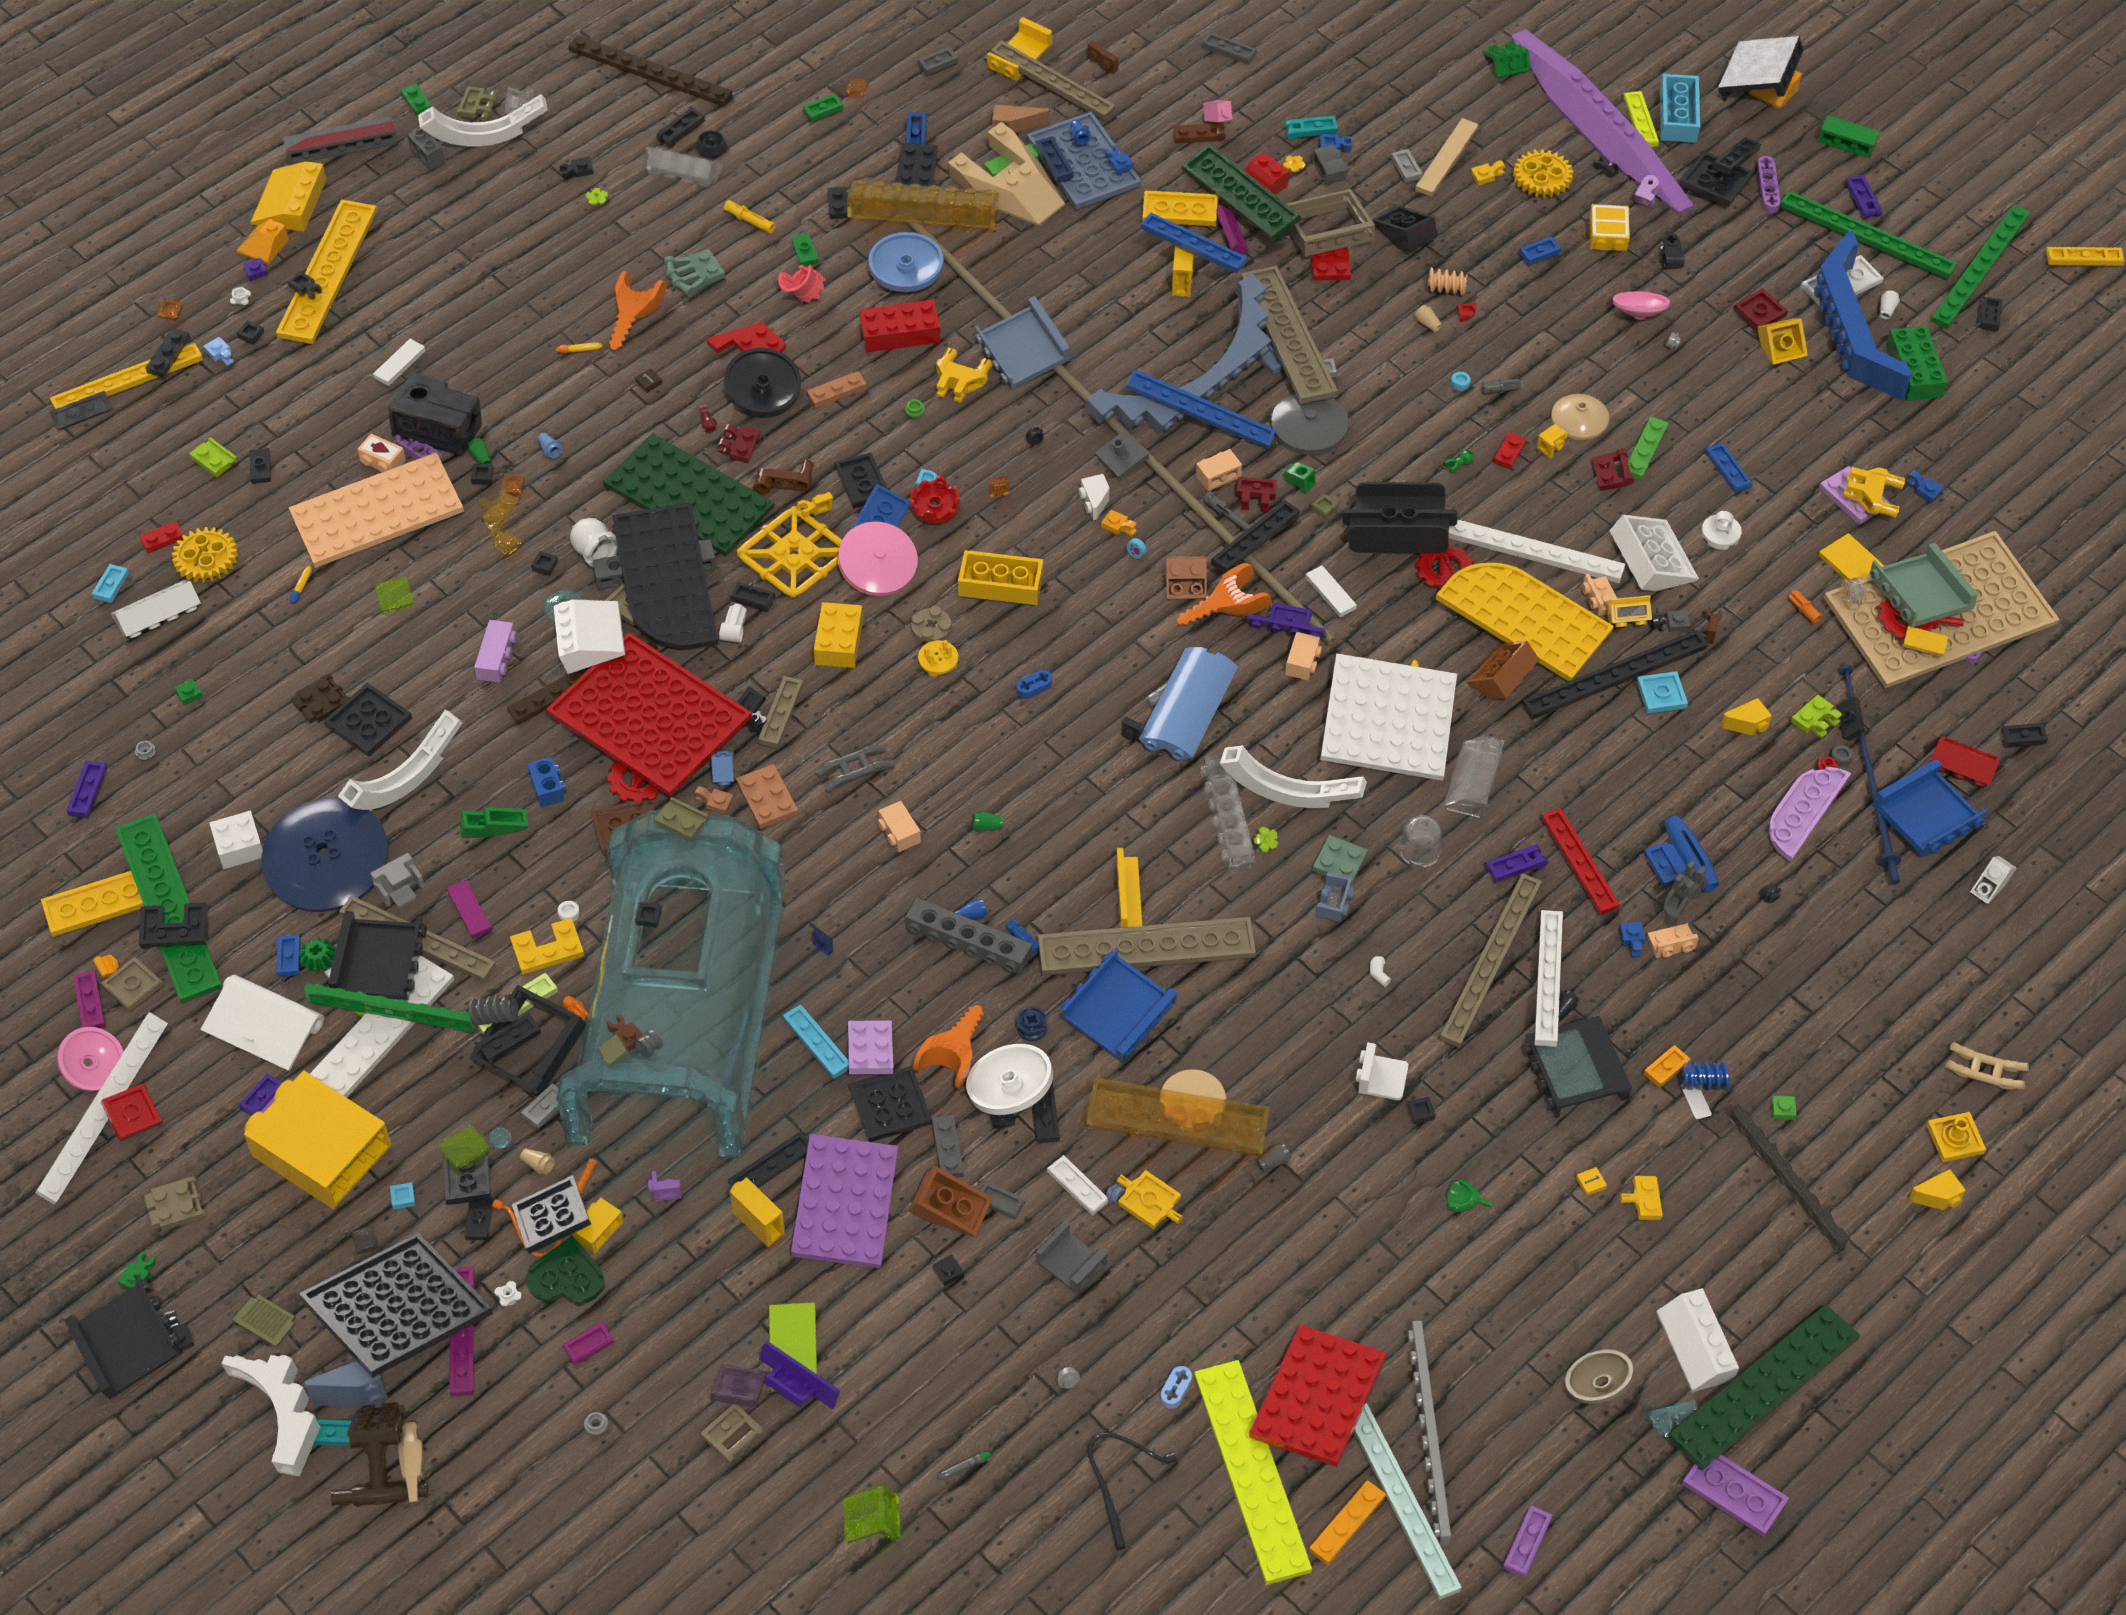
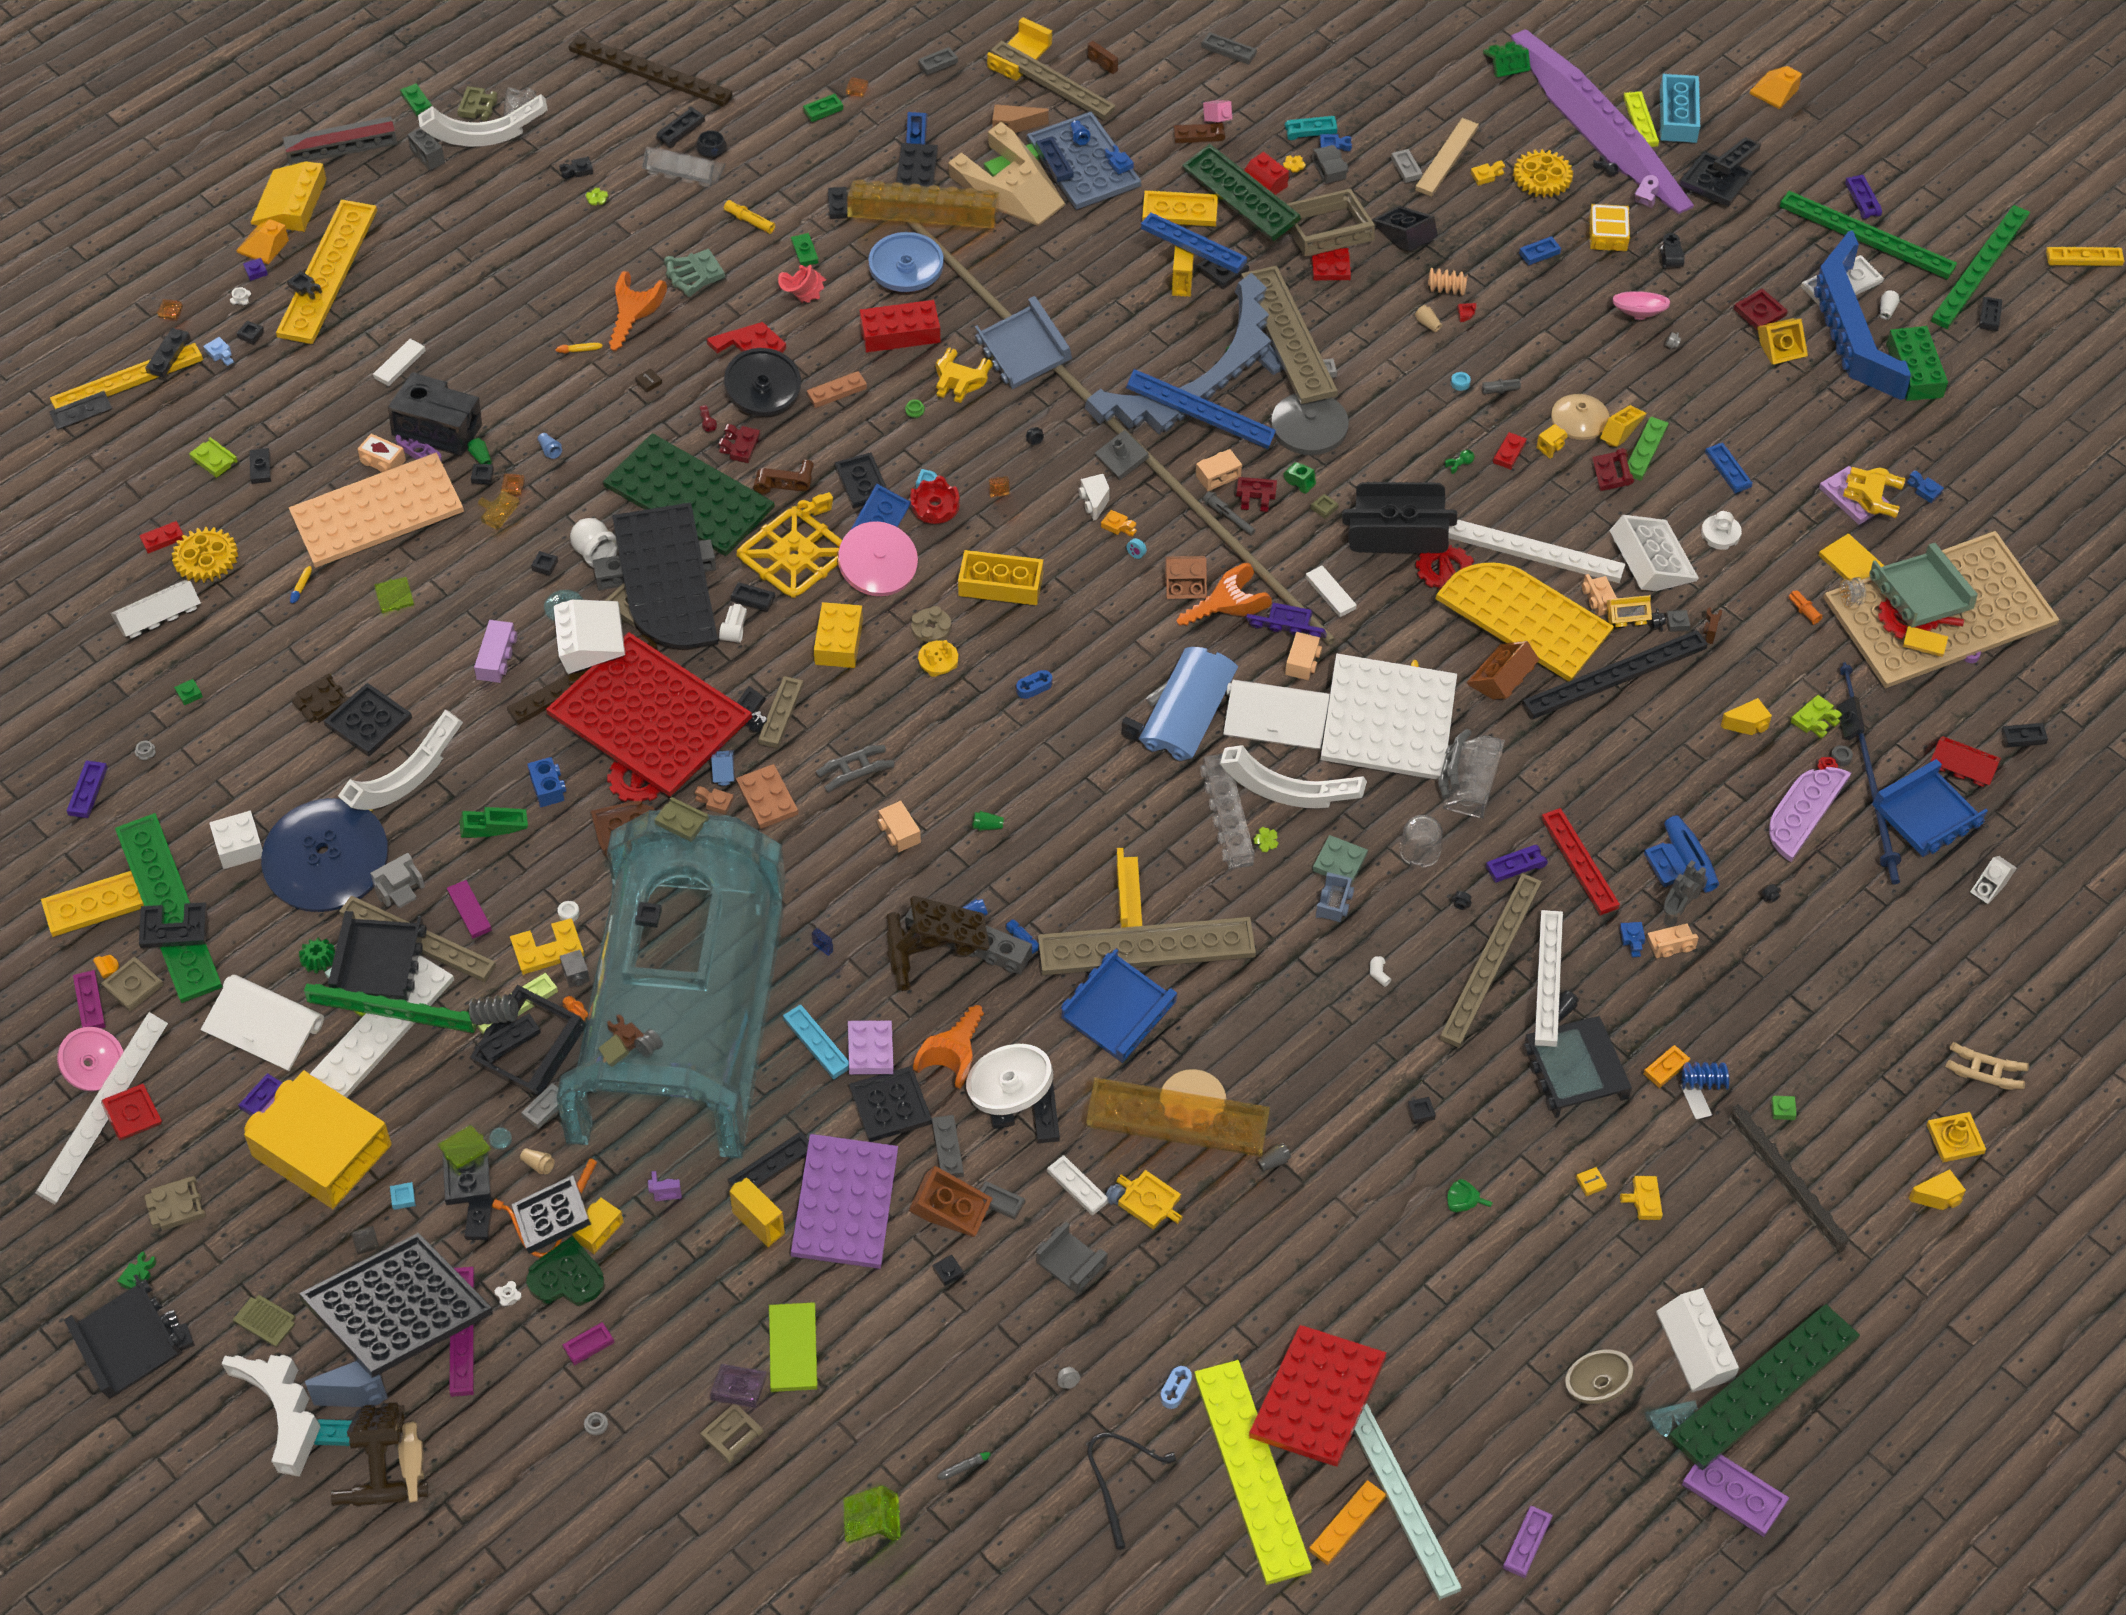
medium azure plate [92,564,129,603] -> none
blue plate [277,935,301,977] -> none
clear yellow plate [488,522,522,556] -> none
dark purple bracket [759,1341,840,1409] -> none
dark blue wheel [1017,1007,1047,1041] -> none
black plate [1211,500,1300,573] -> none
magenta plate [1216,205,1249,255] -> none
white bracket [1356,1042,1408,1100] -> none
light grey plate [1407,1321,1451,1546] -> none
medium azure plate [1637,671,1688,714] -> none
panel [1718,36,1804,101] -> none
medium lavender beam [1757,156,1780,213] -> none
green brick [1818,115,1880,158] -> none
none -> flat silver brick [560,950,590,988]
none -> dark brown plate [886,896,989,991]
none -> black tile [1197,259,1249,290]
none -> white door [1223,680,1330,750]
none -> dark grey piece [1438,729,1472,799]
none -> black plate [1451,891,1472,910]
none -> yellow slope [1601,405,1647,447]

